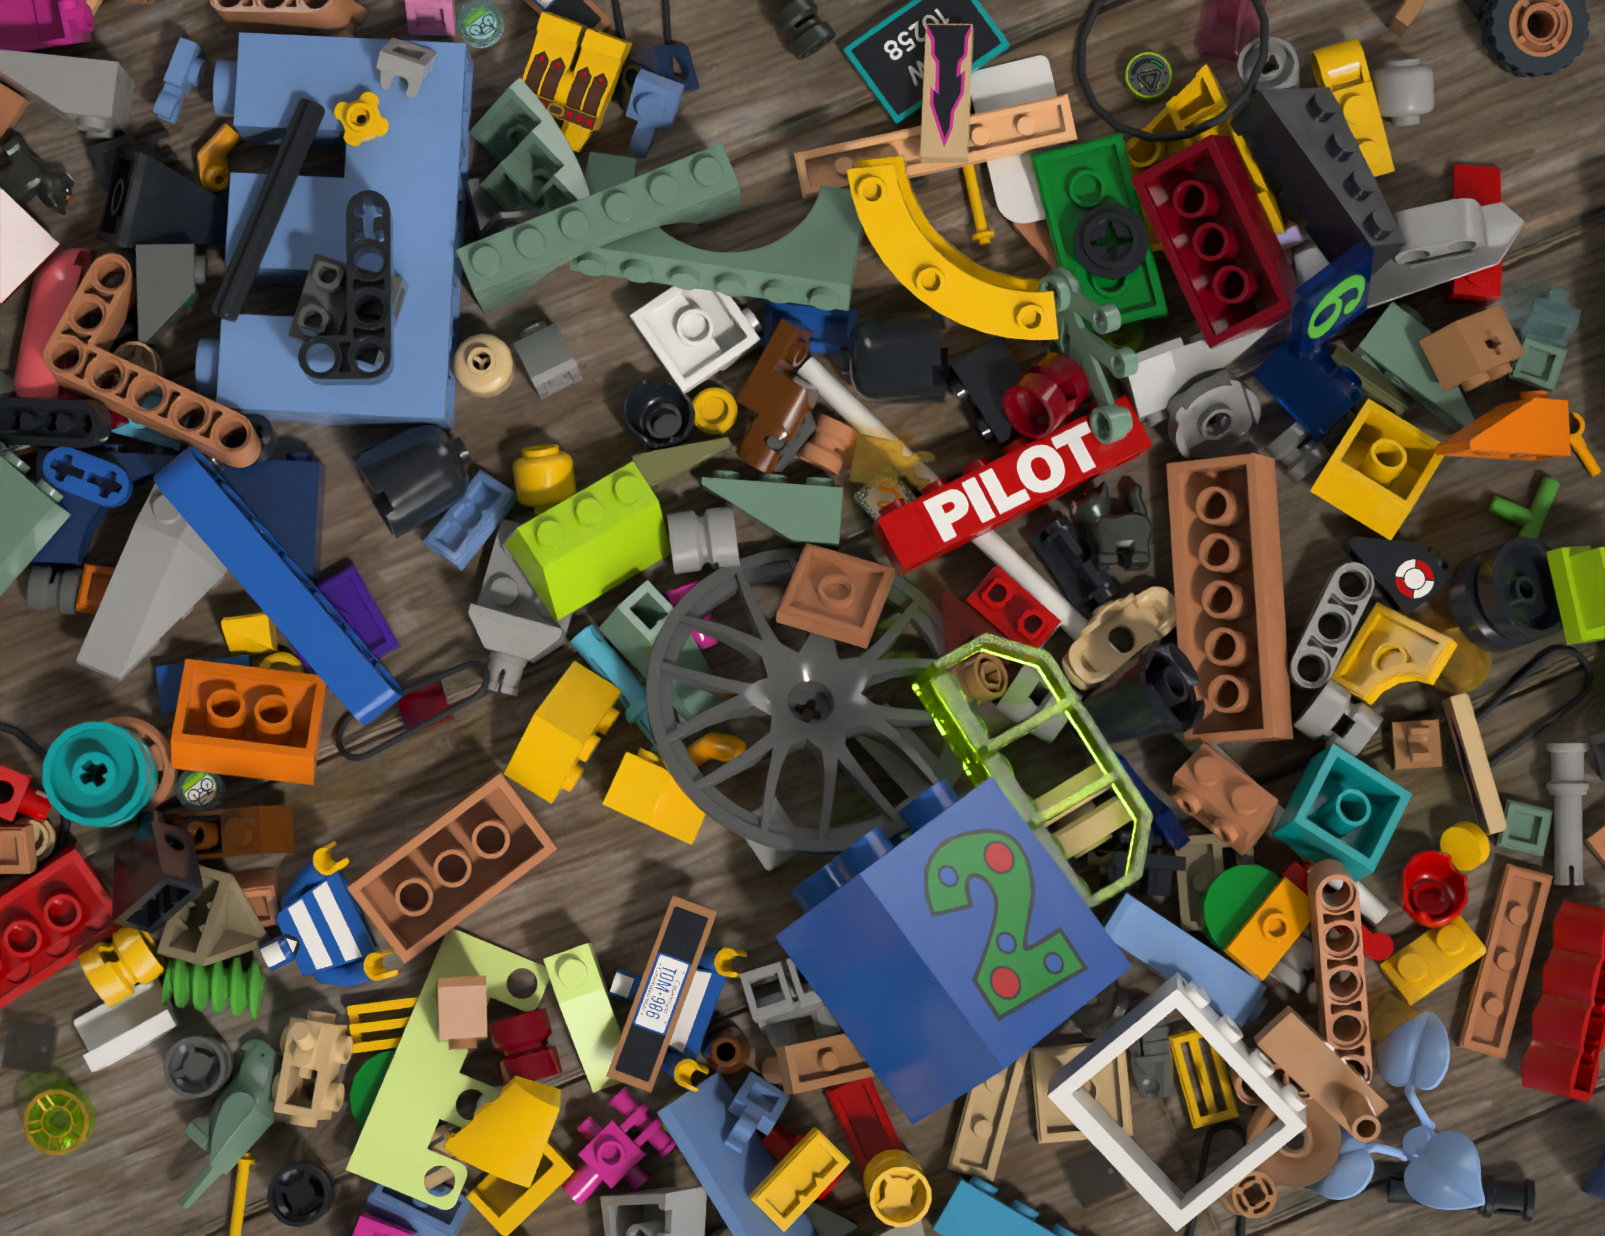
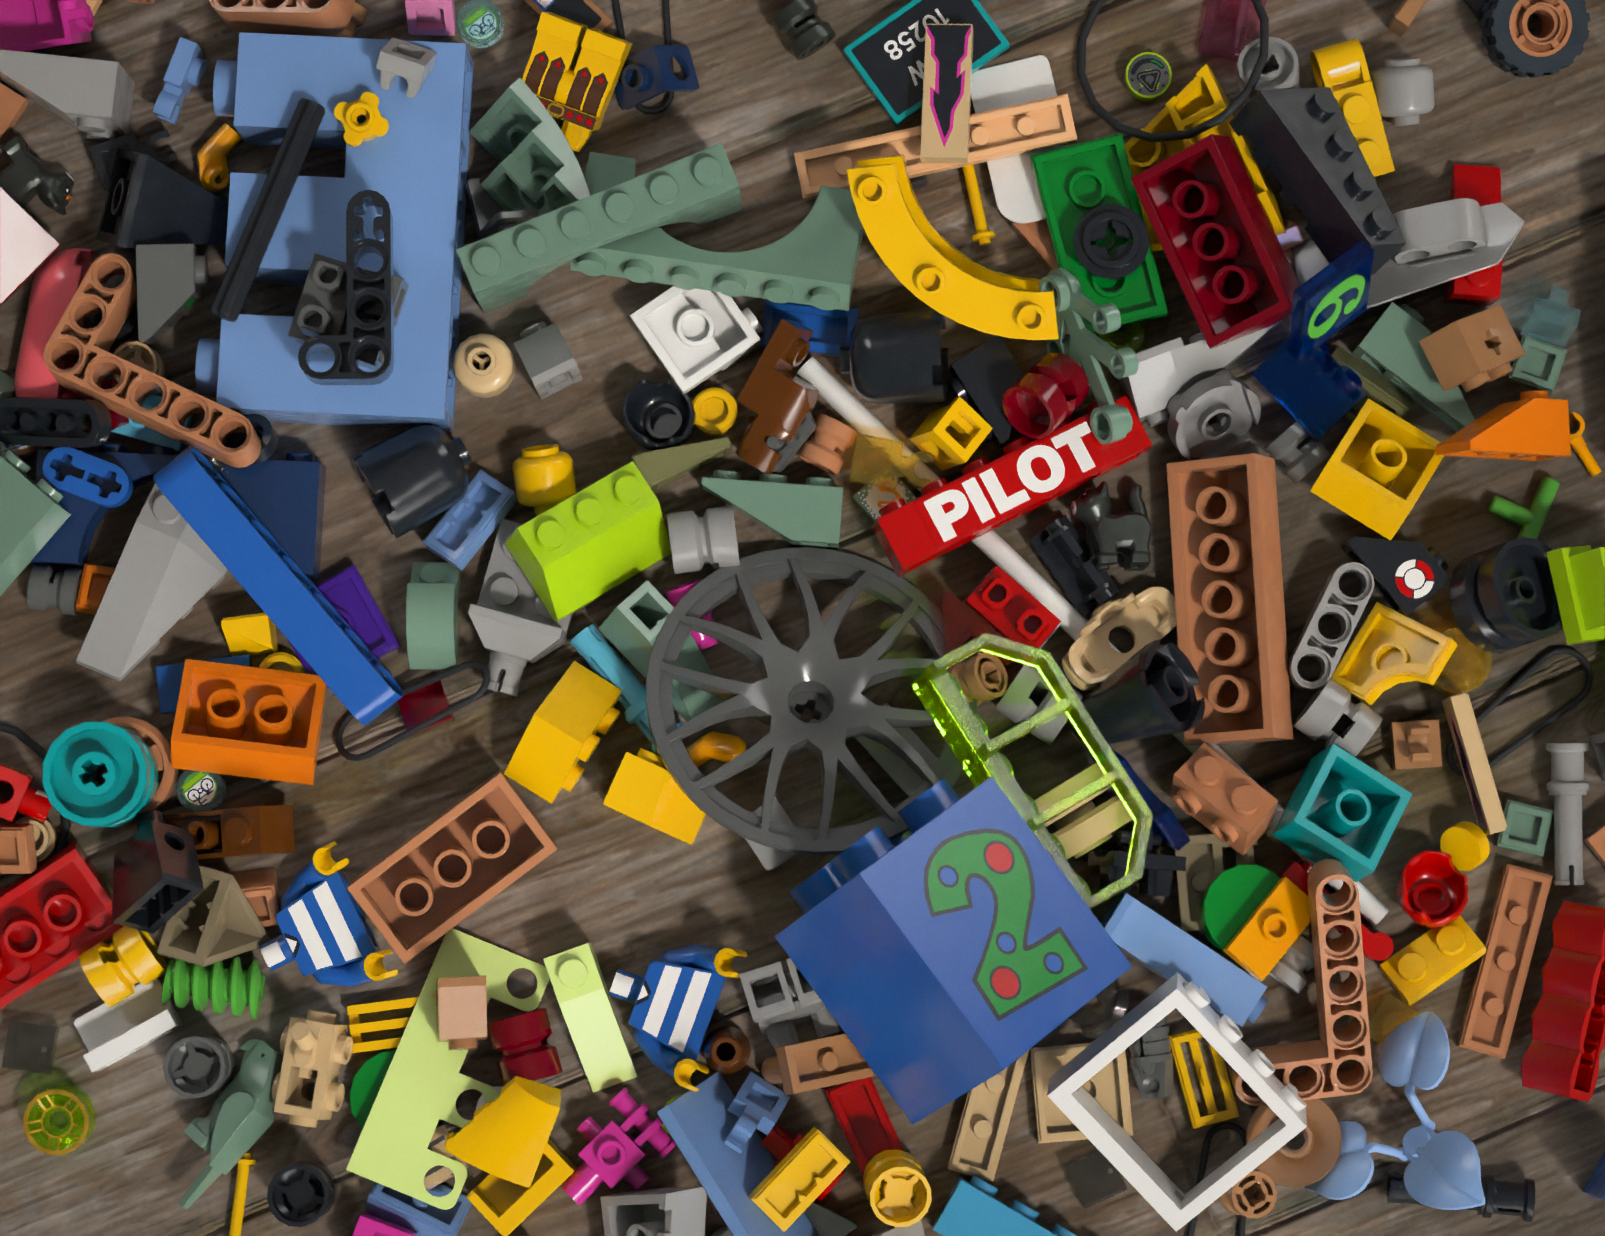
tile [606,895,718,1093] -> none
medium blue plate [625,69,685,159] -> none
nougat plate [776,543,896,649] -> none
medium nougat piece [1254,1005,1389,1142] -> none
none -> sand green brick [406,562,461,669]
none -> yellow brick [909,396,993,471]

